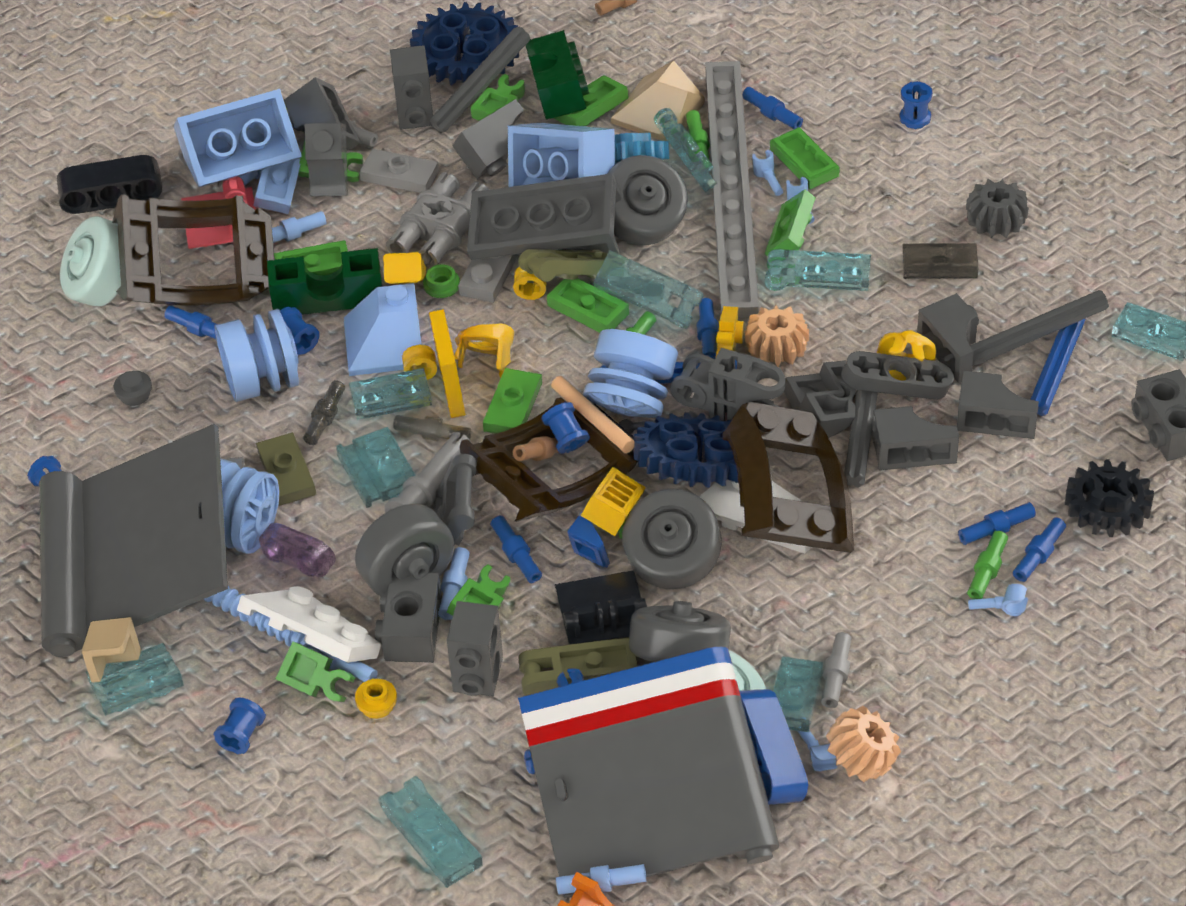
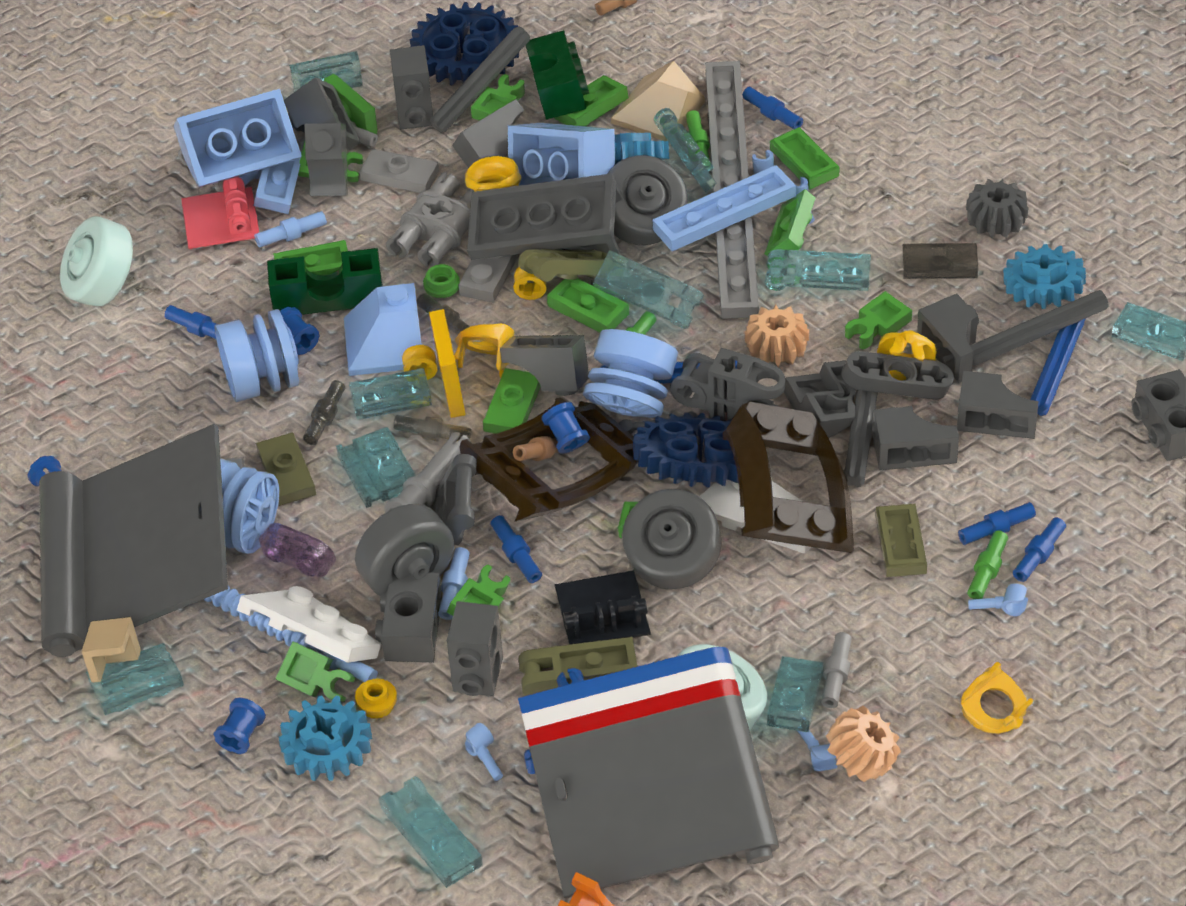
black beam [57,155,162,214] -> none
dark brown wedge [112,195,274,305] -> none
dark grey plate [113,371,152,406] -> none
yellow slope [383,252,427,284] -> none
light nougat bar [551,376,635,453] -> none
light blue bar [556,864,647,895] -> none
blue slope [567,511,610,568] -> none
yellow slope [581,467,646,536] -> none
dark grey wheel [629,601,731,662] -> none
blue bar [696,298,719,359] -> none
yellow plate [715,306,745,358] -> none
beam [739,689,808,805] -> none
blue bush [899,81,933,129] -> none
black gear [1065,459,1154,537] -> none
none -> dark azure gear [279,695,372,781]
none -> clear light blue plate [289,51,363,92]
none -> bright green plate [324,74,378,134]
none -> clear smoke bar [416,293,474,341]
none -> yellow piece [465,156,522,192]
none -> light blue hand [465,723,503,781]
none -> dark grey arch [500,335,589,396]
none -> light blue plate [652,165,796,252]
none -> bright green plate [845,291,912,350]
none -> olive plate [875,504,927,577]
none -> yellow piece [961,662,1034,734]
none -> dark azure gear [1003,244,1086,309]

